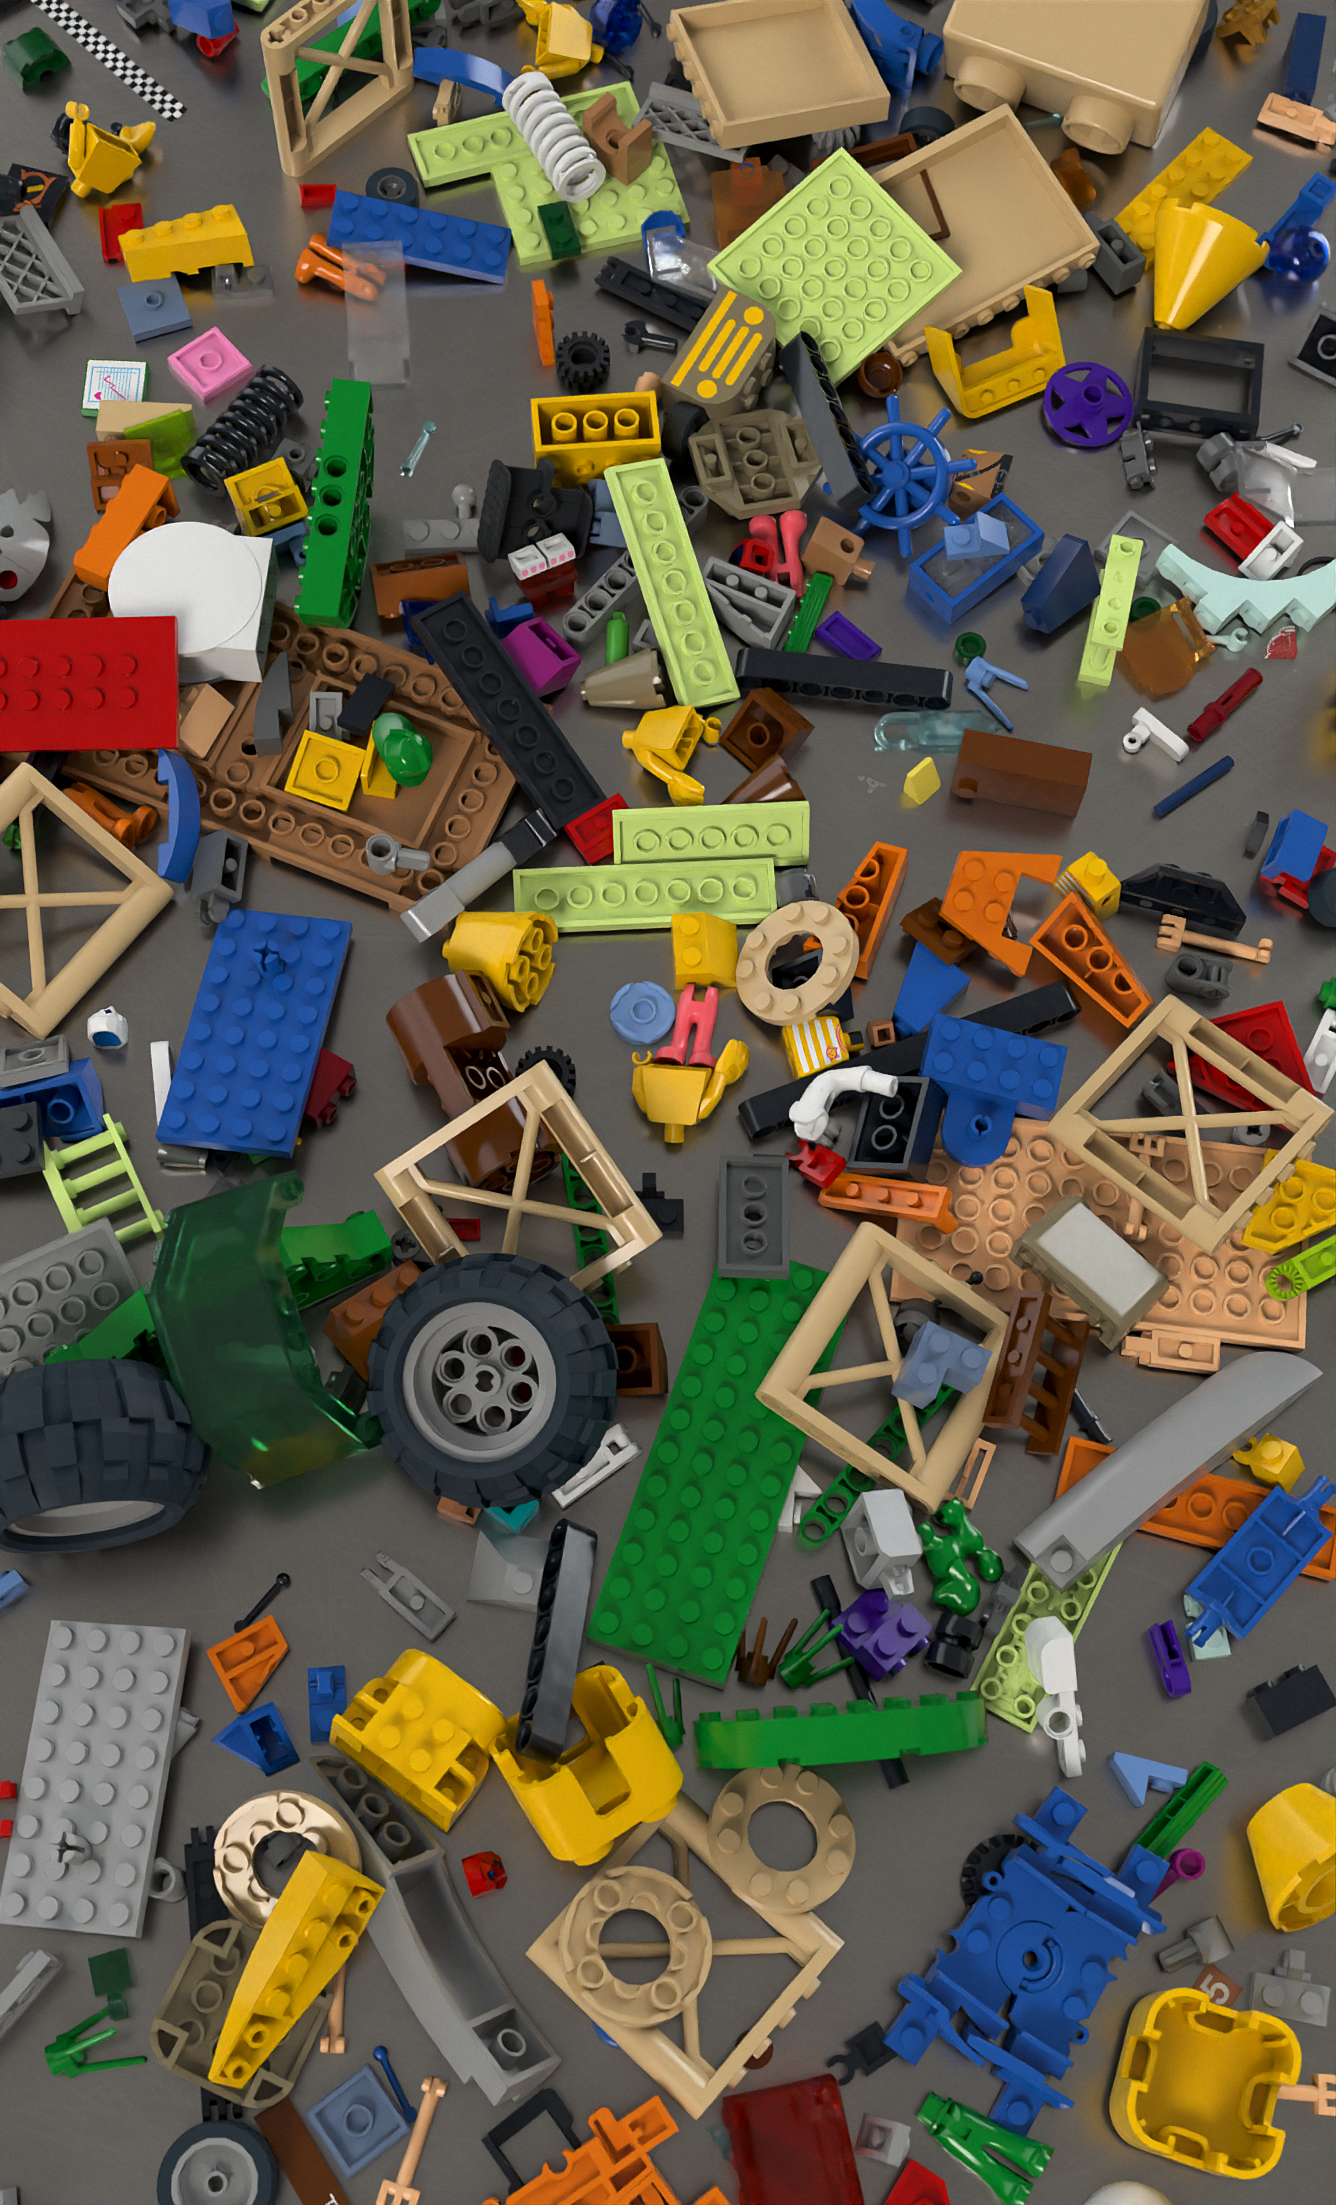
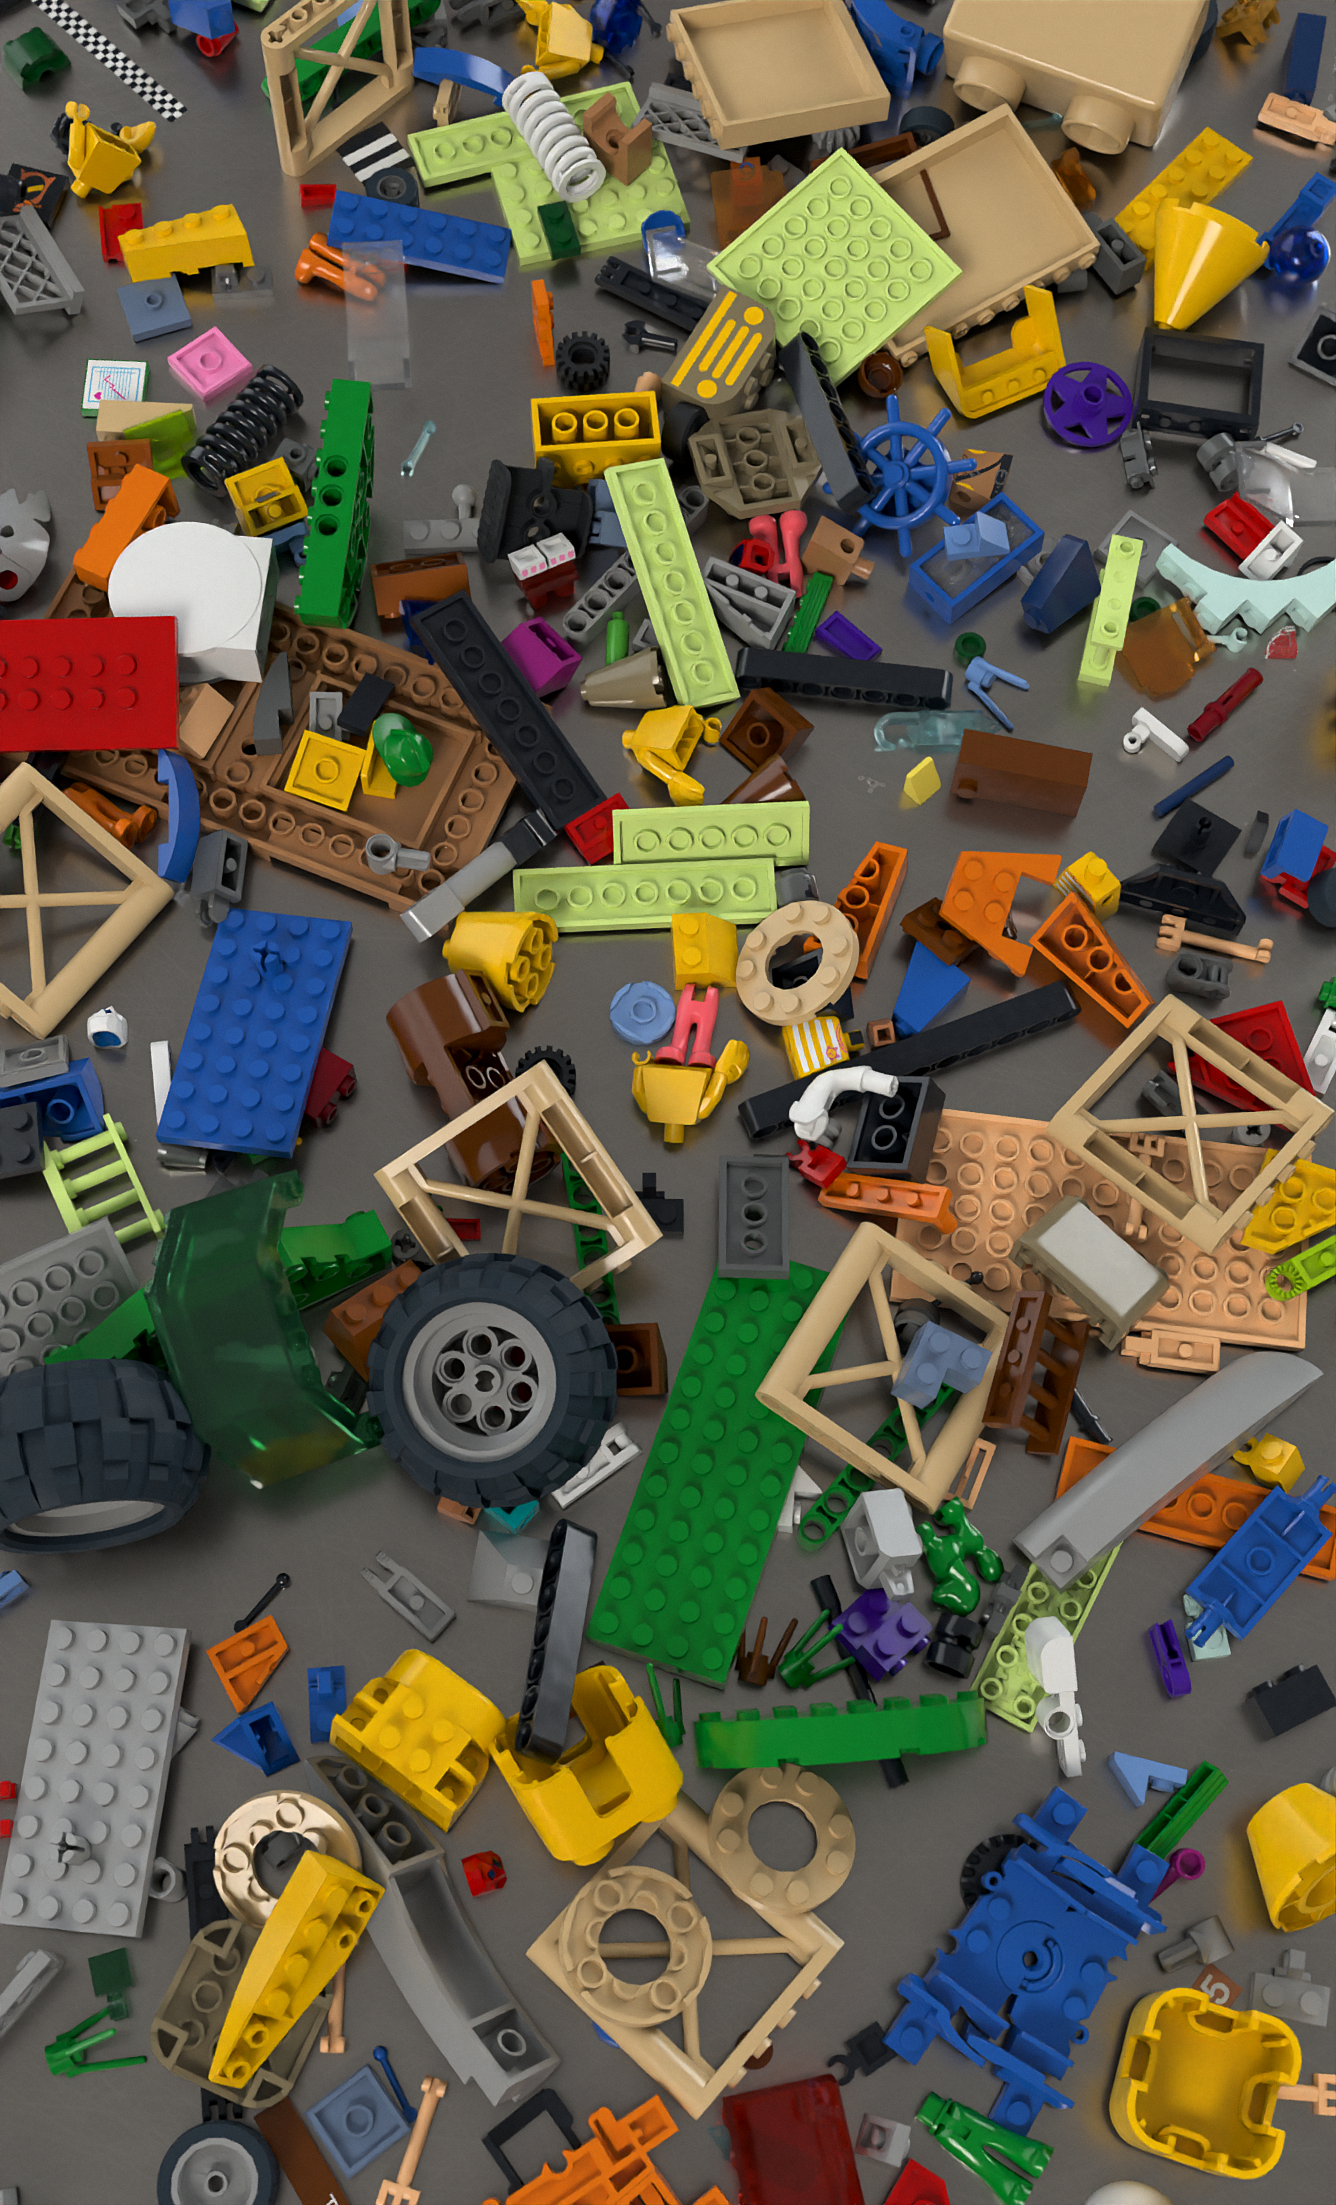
blue bracket [485,596,534,639] -> none
blue brick [918,1013,1068,1168] -> none
none -> sticker [336,121,416,187]
none -> black tile [1152,797,1242,876]

